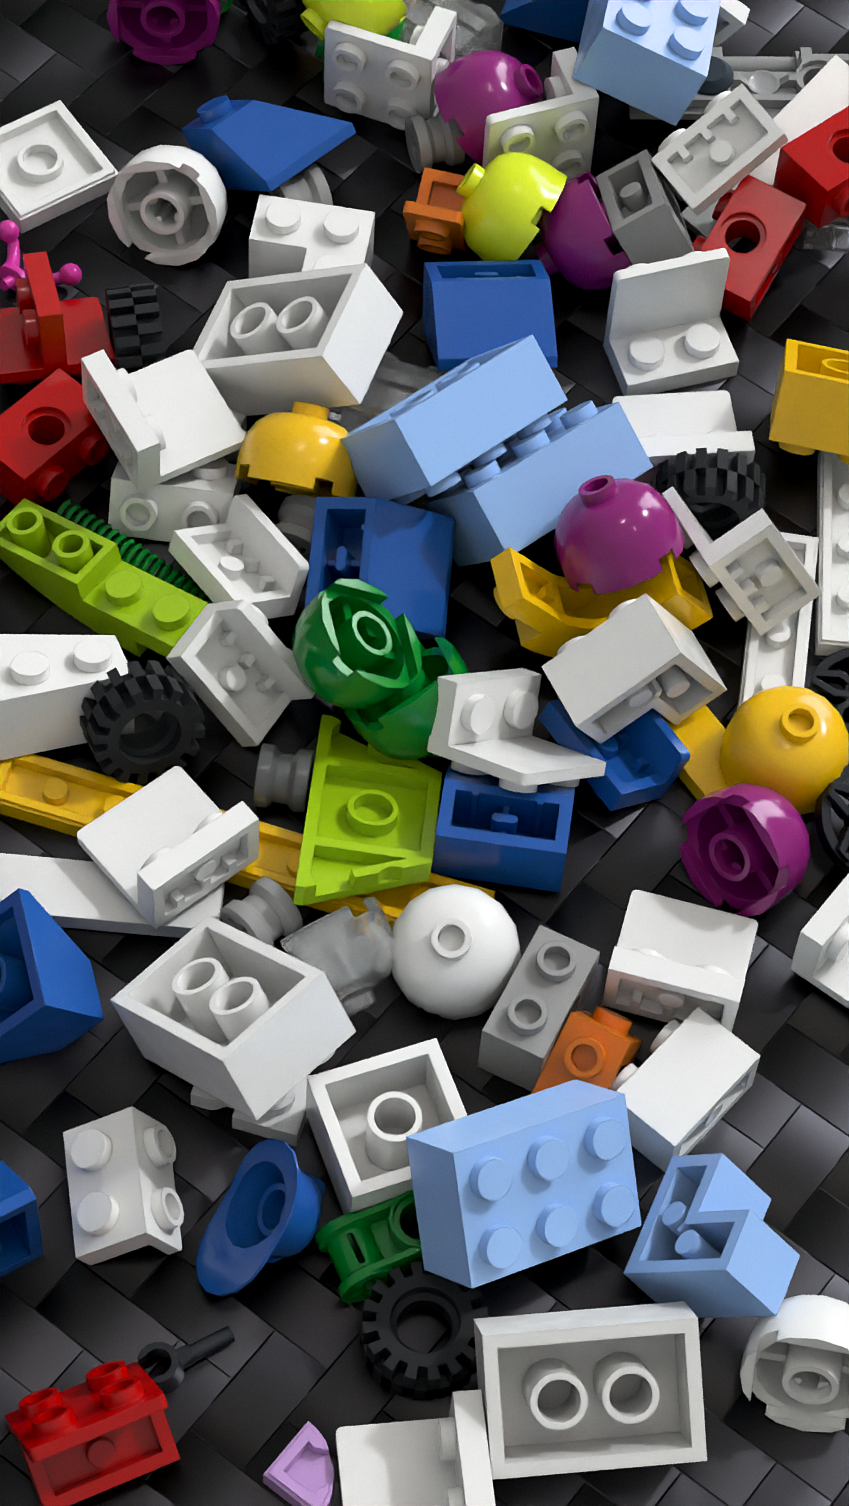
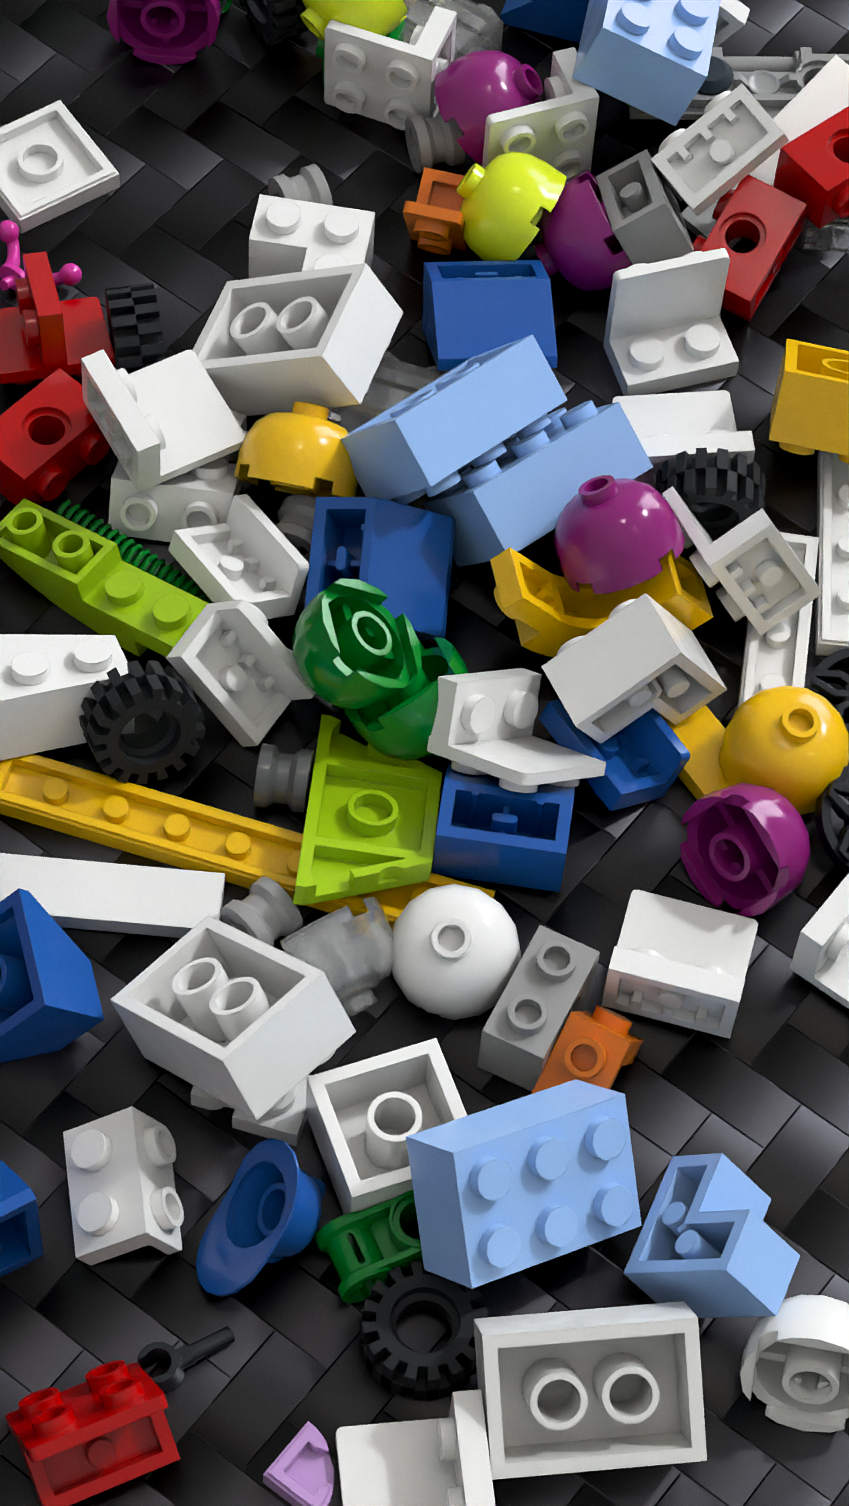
white bracket [77,766,259,929] -> none
white cylinder [107,145,228,266] -> none
blue slope [181,95,356,192] -> none
white brick [610,1007,761,1172] -> none

